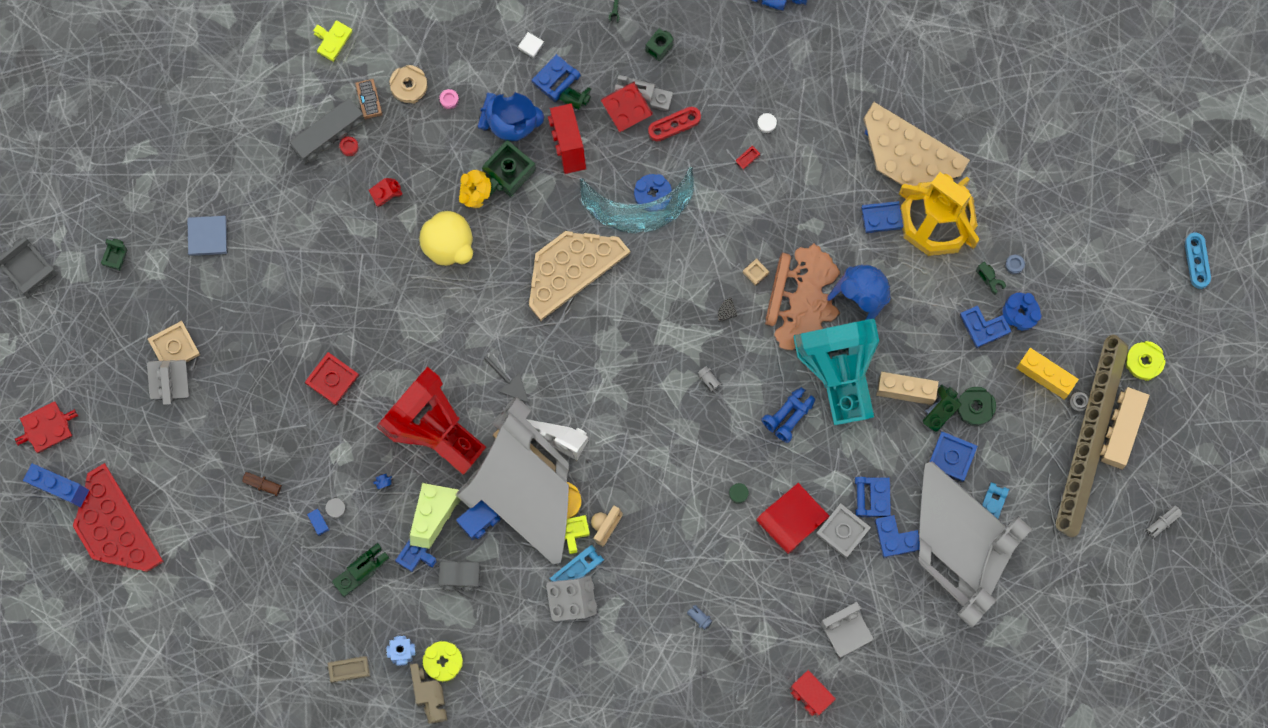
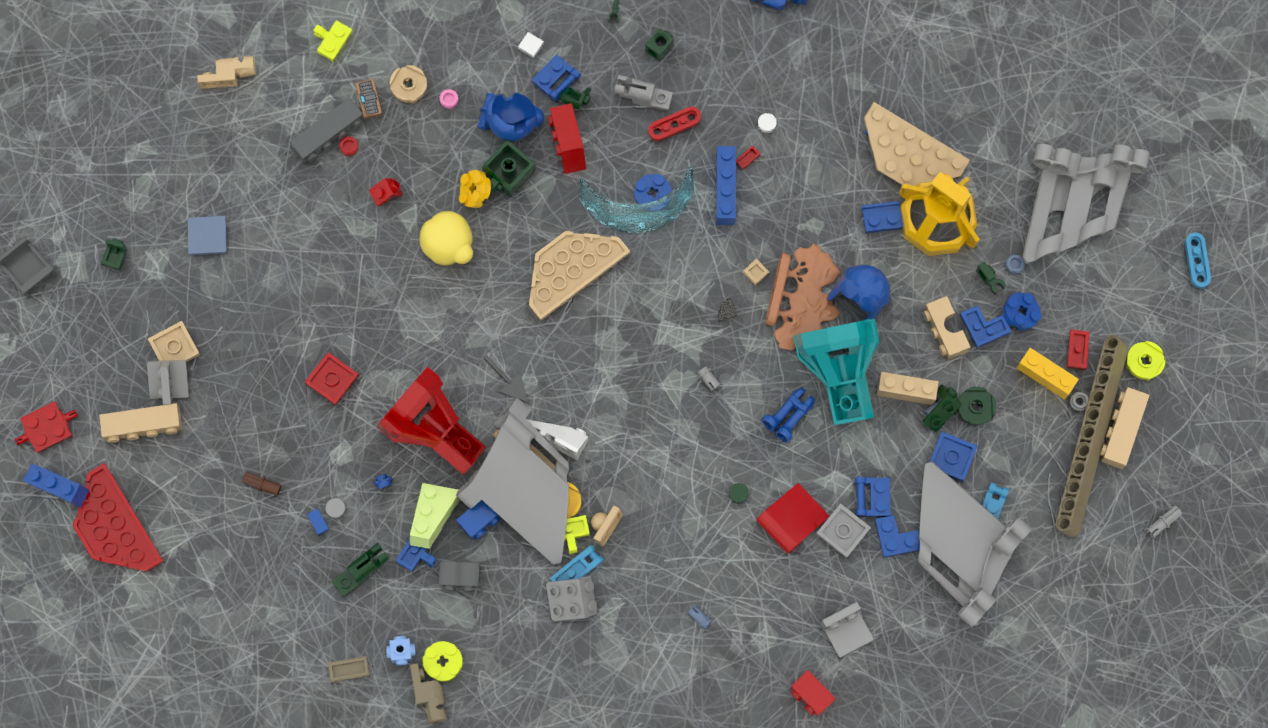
red plate [601,81,653,132] -> none
none -> tan brick [99,403,182,443]
none -> tan plate [197,56,256,89]
none -> blue brick [716,146,736,225]
none -> tan arch [923,296,970,360]
none -> light grey panel [1022,144,1150,264]
none -> red plate [1066,329,1090,370]

